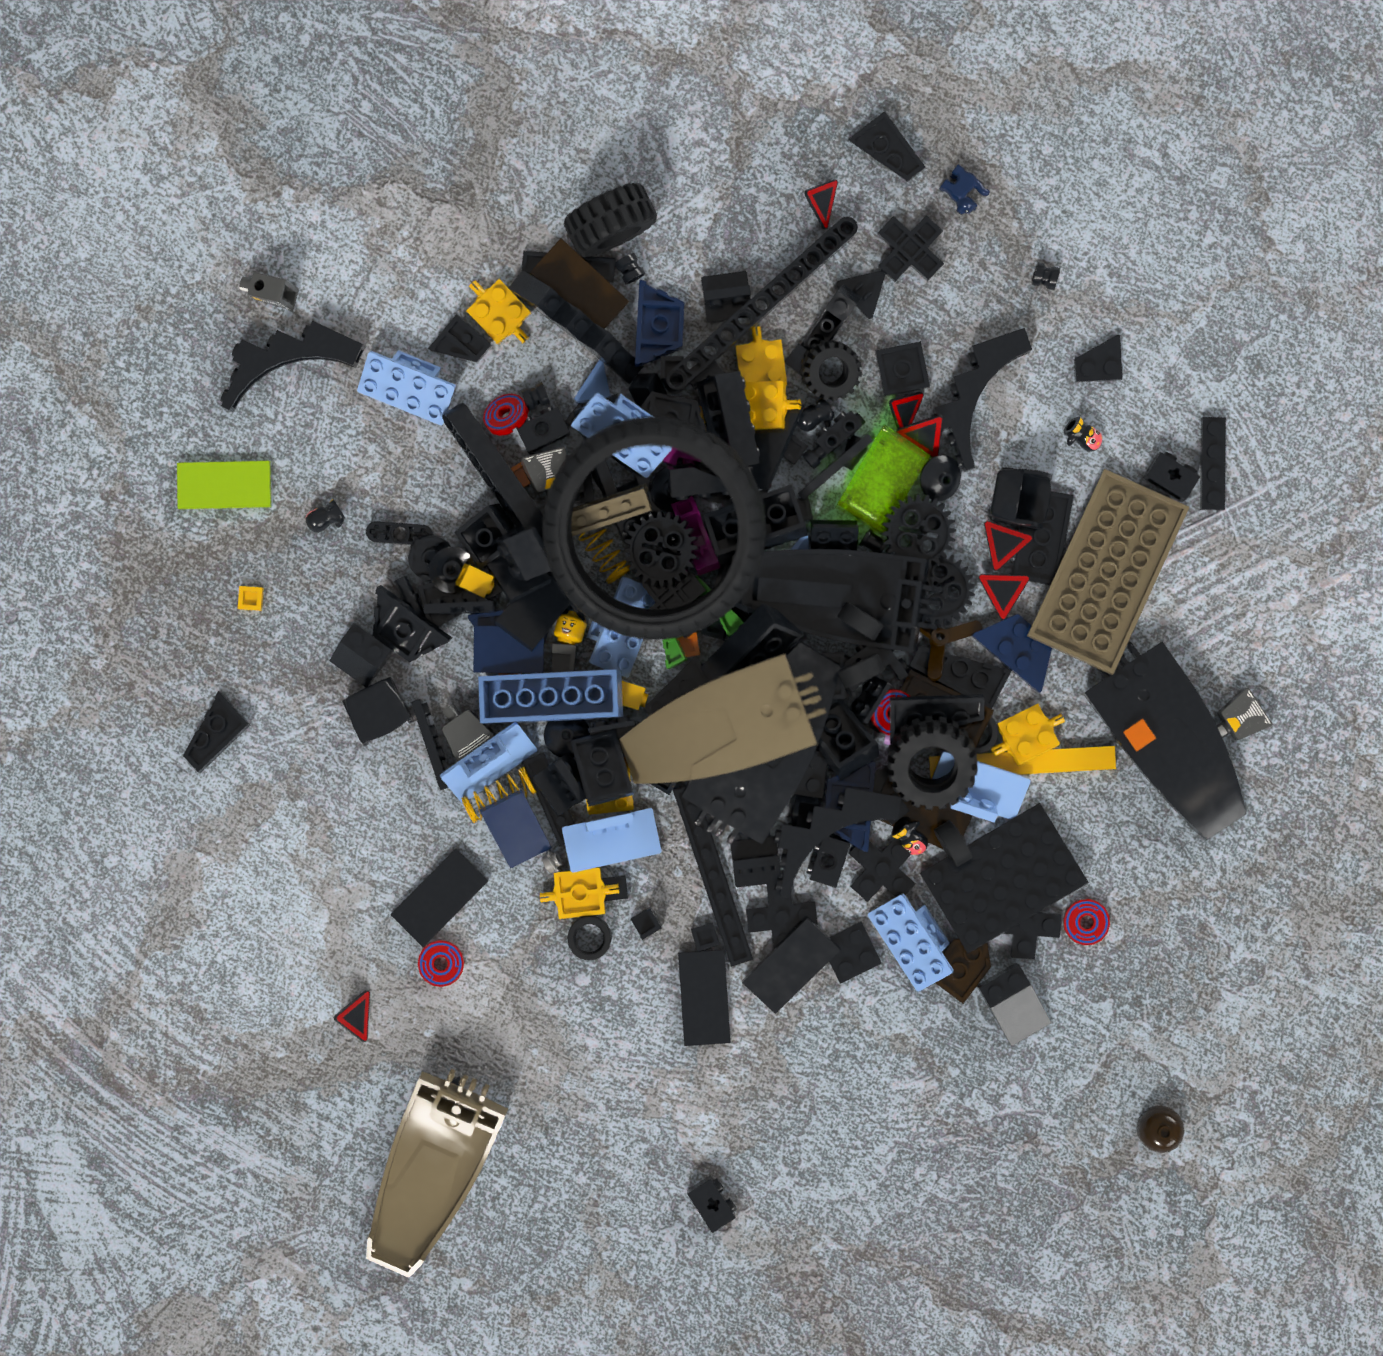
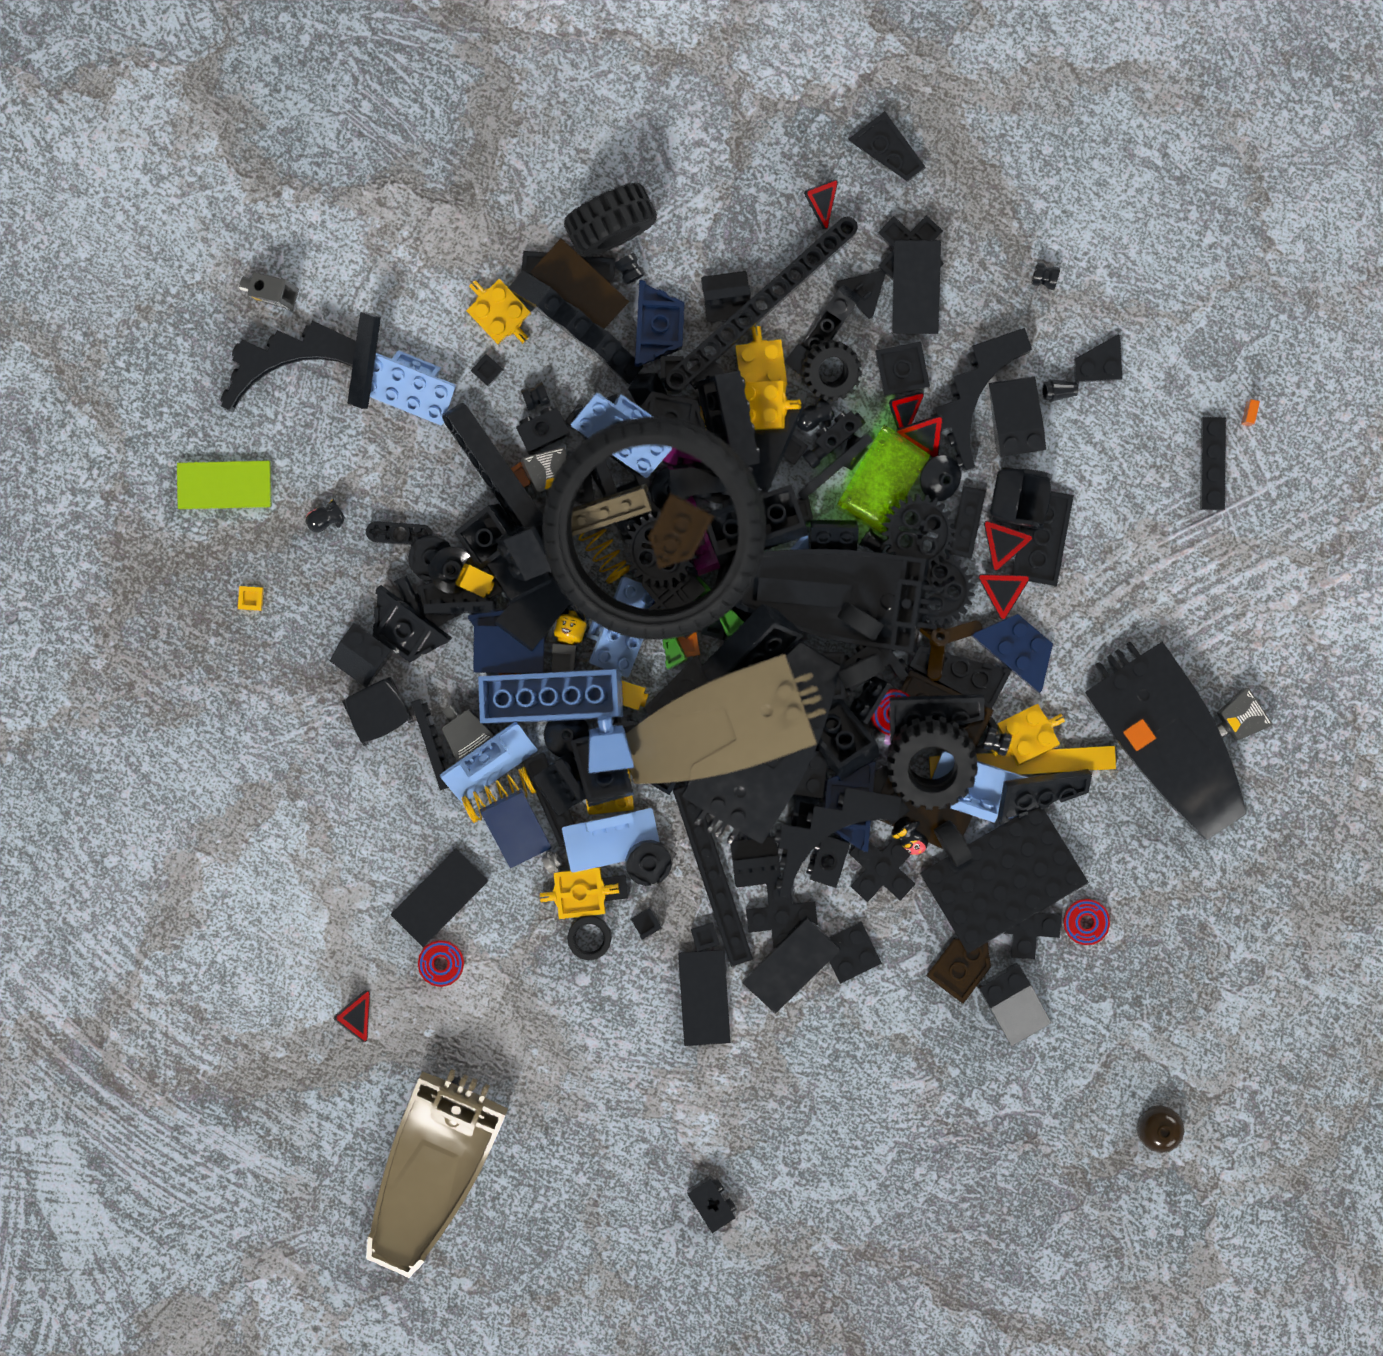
black wing [183,691,251,773] -> none
black wing [428,314,493,363] -> none
red tile [483,393,529,436] -> none
medium blue slope [574,360,610,404] -> none
light blue bracket [868,893,954,992] -> none
dark blue animal [939,164,990,215] -> none
dark tan plate [1027,469,1189,675] -> none
black animal [1064,416,1103,452] -> none
black brick [1143,452,1201,502] -> none
none -> black tile [347,312,381,409]
none -> black tile [471,354,504,387]
none -> medium blue torso [588,715,634,773]
none -> black tile [625,840,672,886]
none -> dark brown tile [649,493,713,568]
none -> black tile [892,240,941,334]
none -> black tile [948,486,986,559]
none -> black wheel [982,727,1012,757]
none -> black slope [989,376,1046,457]
none -> black wing [997,769,1092,824]
none -> black cone [1042,379,1078,402]
none -> orange tile [1241,399,1260,426]

